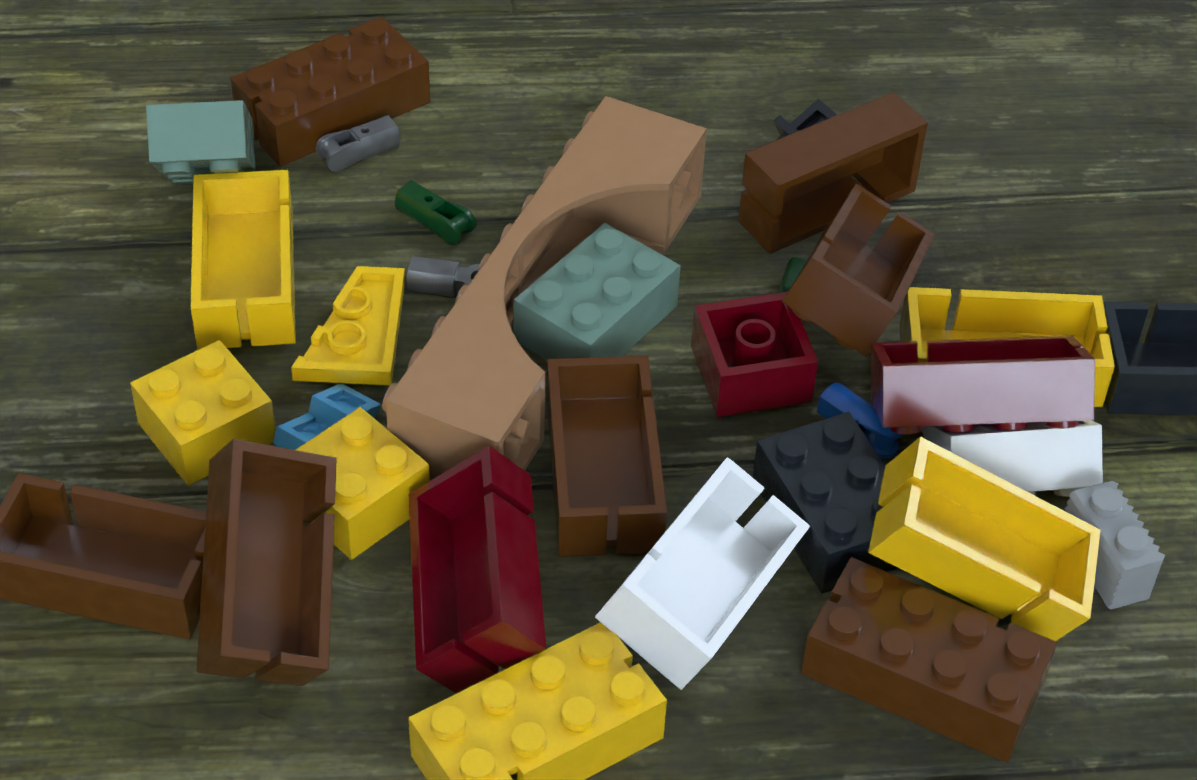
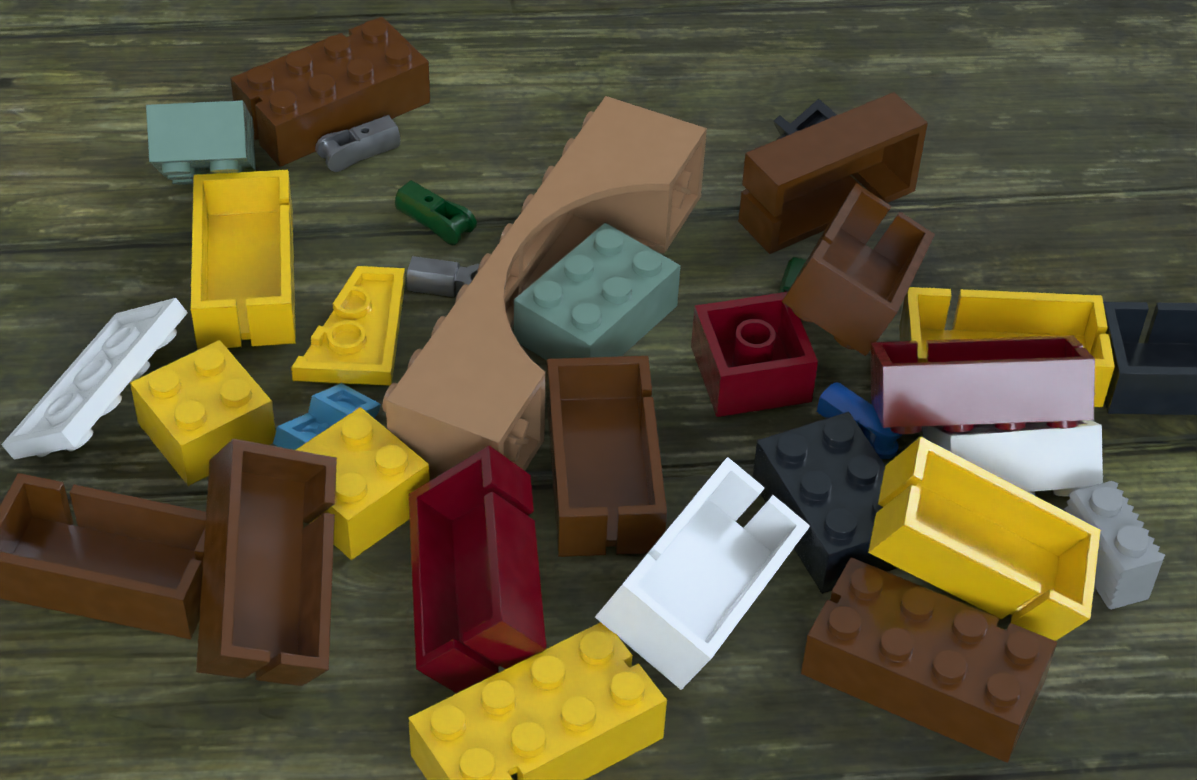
none -> white plate [1,298,188,460]

